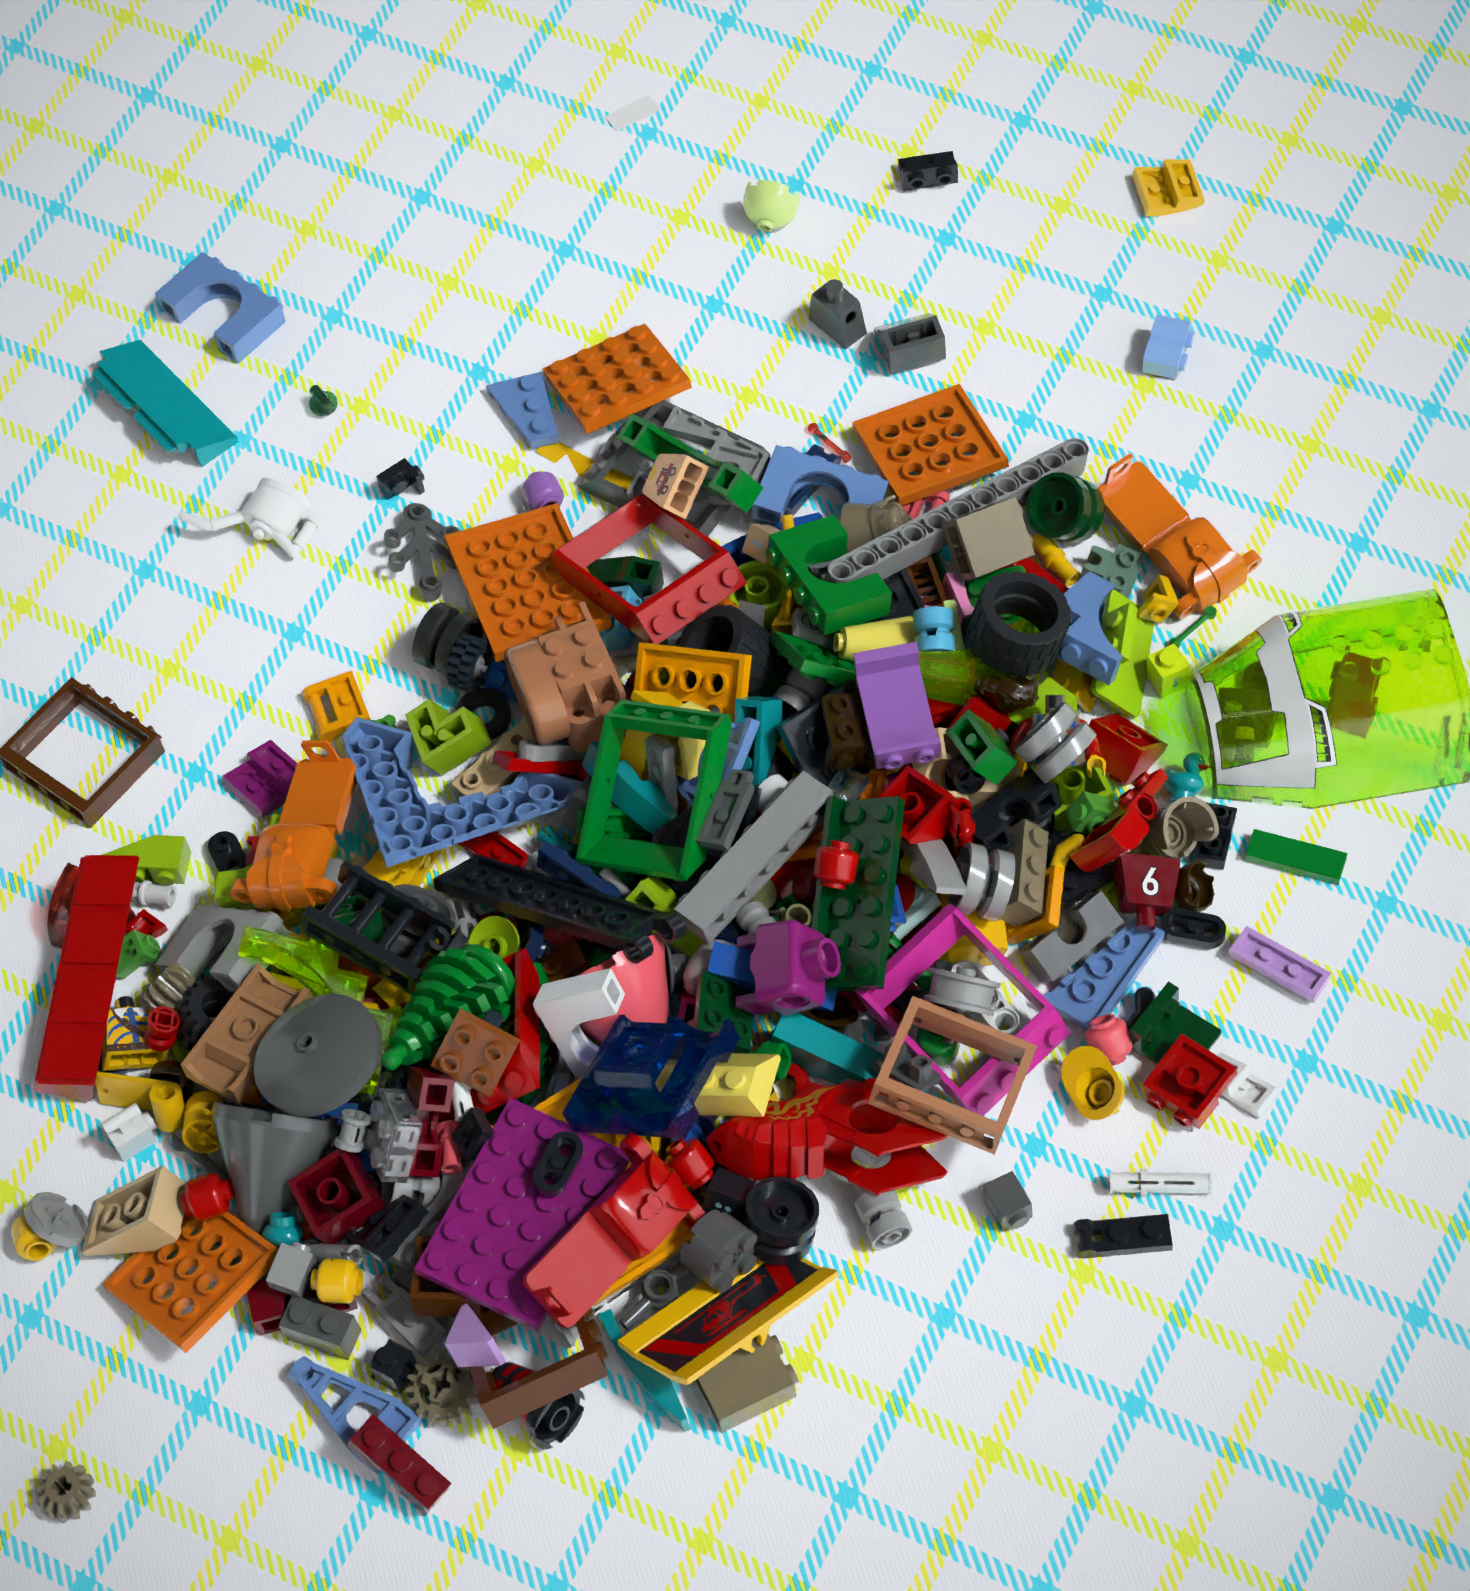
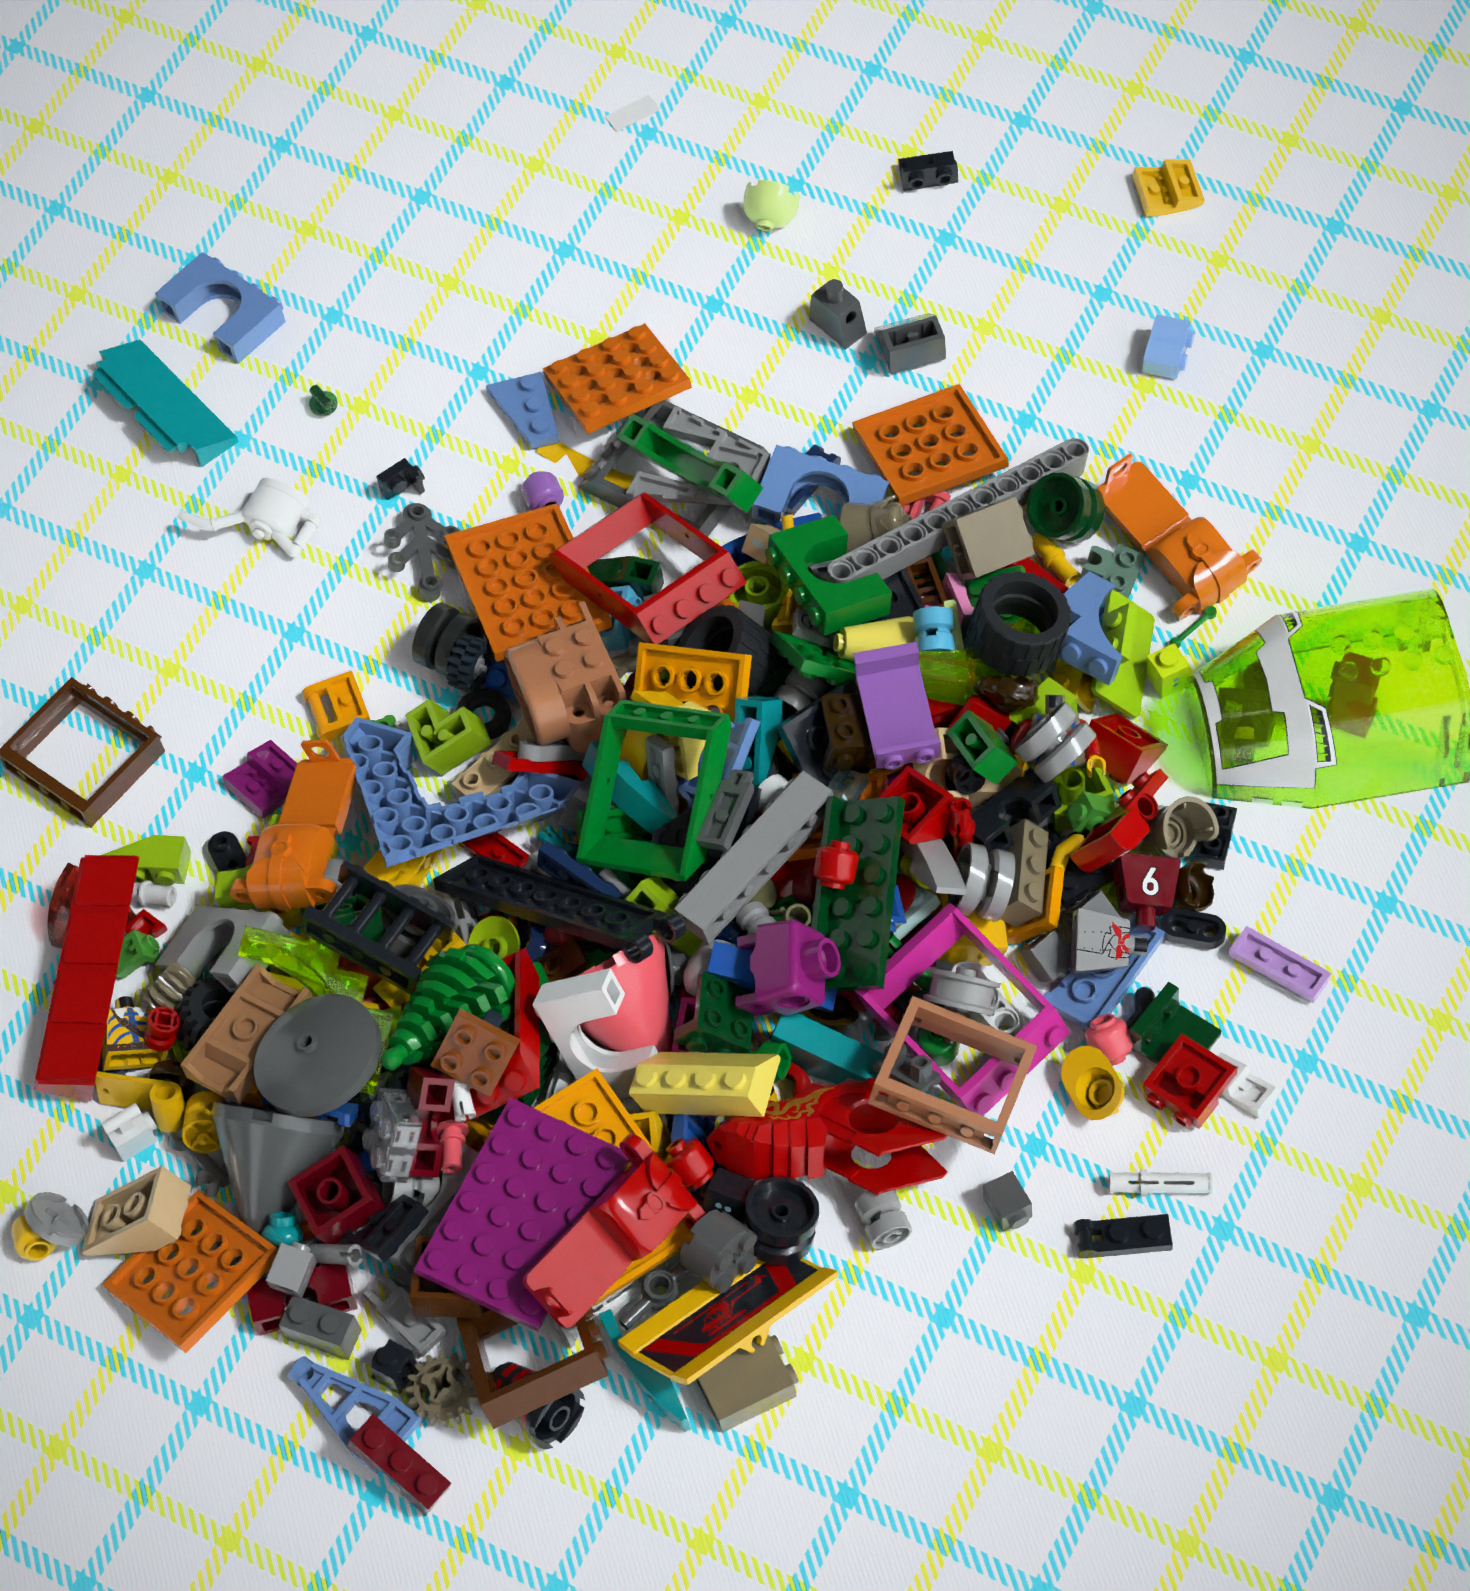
dark tan gear [35,1460,96,1523] -> none
red head [181,1173,234,1222] -> none
yellow head [311,1258,363,1304] -> none
light grey bush [334,1109,371,1153] -> none
black tile [423,927,469,958] -> none
lavender slope [444,1303,506,1367] -> none
black bracket [452,1107,495,1160] -> none
black plate [533,1131,583,1197] -> none
clear blue piece [562,1014,740,1139] -> none
light nougat torso [642,454,709,519] -> none
clear red hinge [807,423,851,463] -> none
yellow bracket [1137,574,1179,624] -> none
teal animal [1163,752,1209,802] -> none
green tile [1245,829,1348,885] -> none
none -> light grey torso [1070,908,1148,974]

